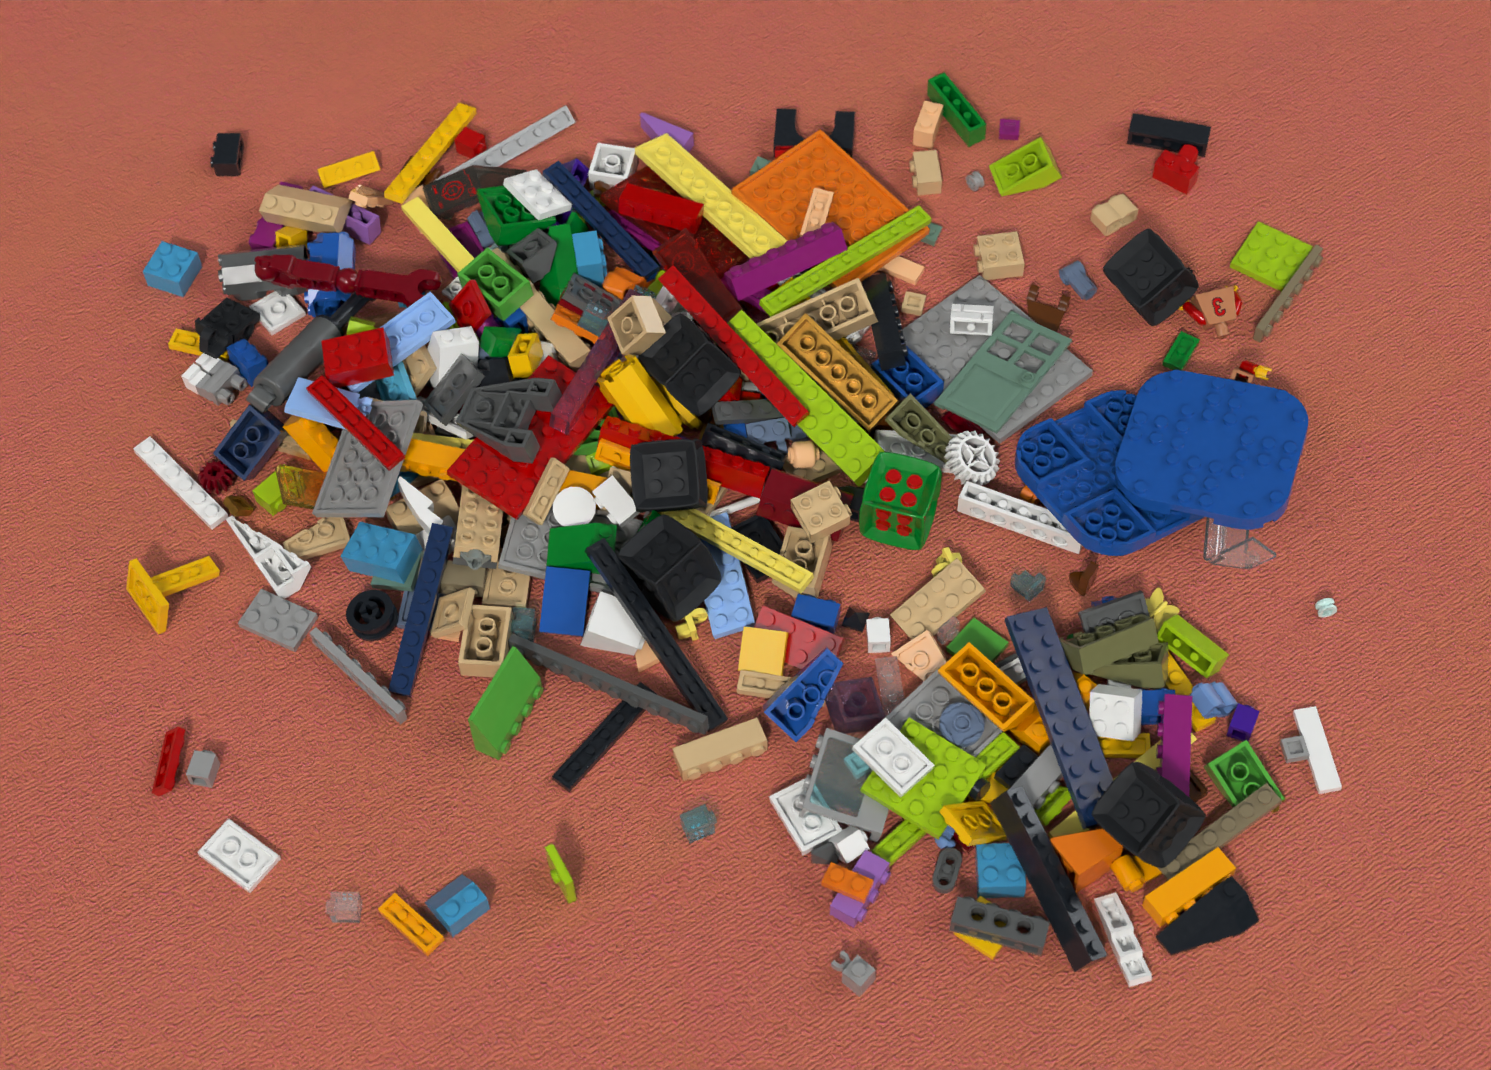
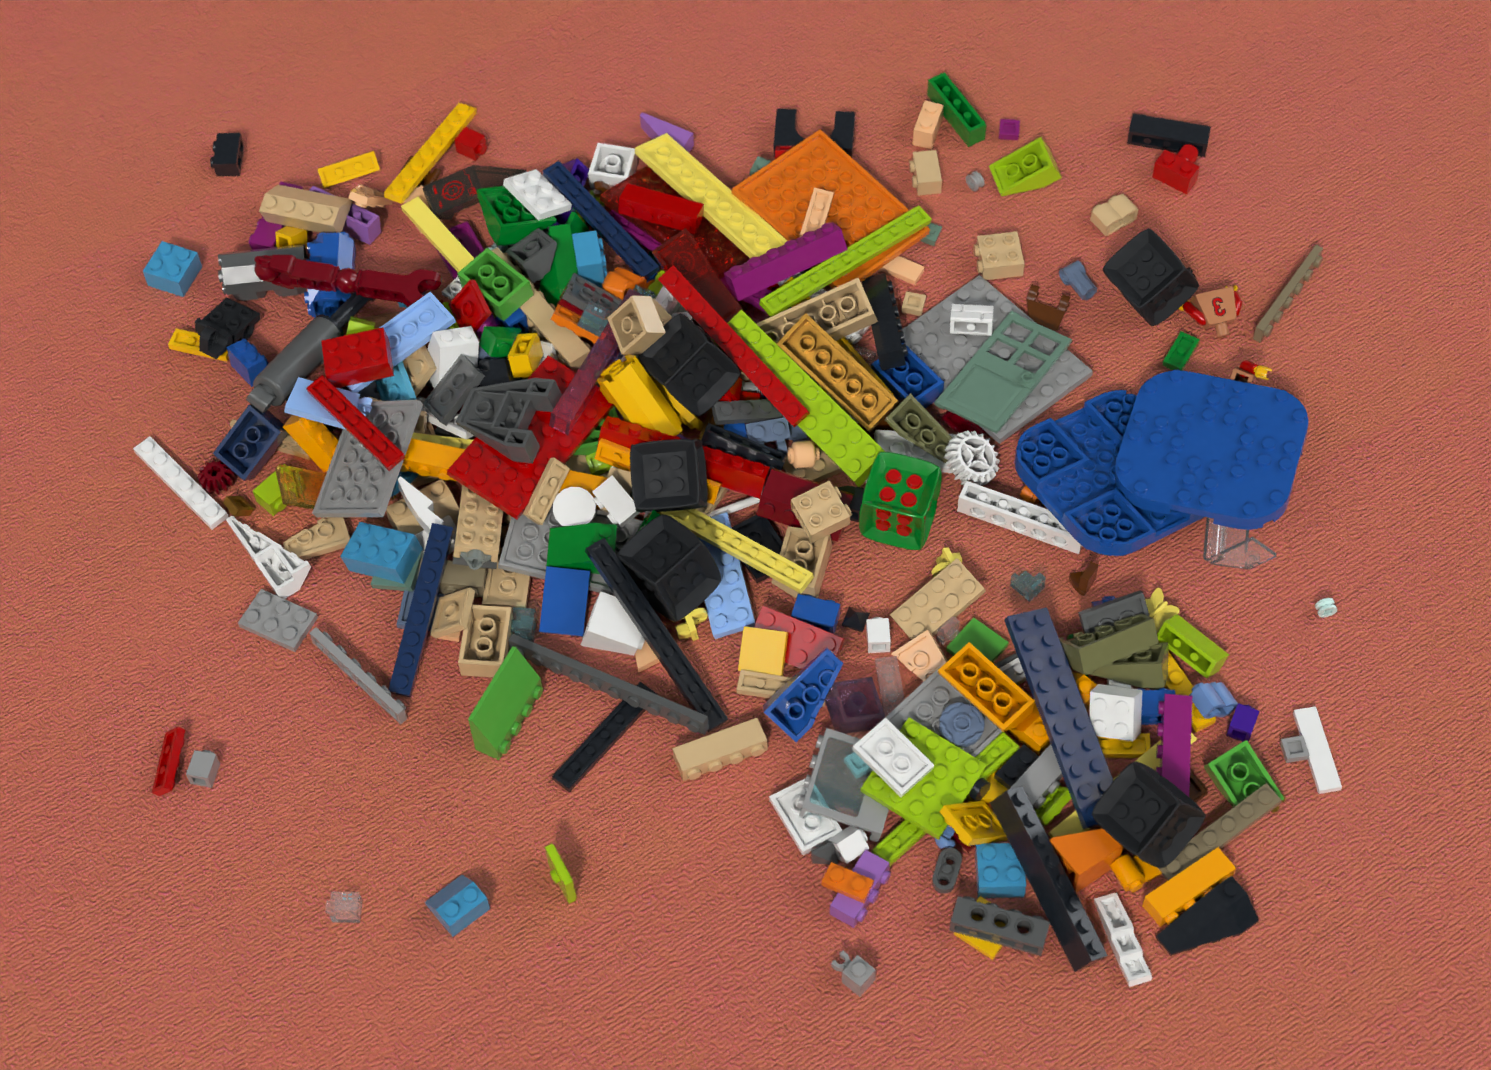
yellow piece [126,556,220,634] -> none
light grey hips [181,353,248,406] -> none
white tile [197,818,281,893] -> none
white tile [249,291,306,335] -> none
black wheel [346,590,398,641] -> none
light orange plate [378,893,445,956] -> none
light grey plate [434,105,575,198] -> none
sand blue piece [467,210,494,249] -> none
clear light blue brick [680,804,717,843] -> none
lime plate [1230,221,1313,292] -> none

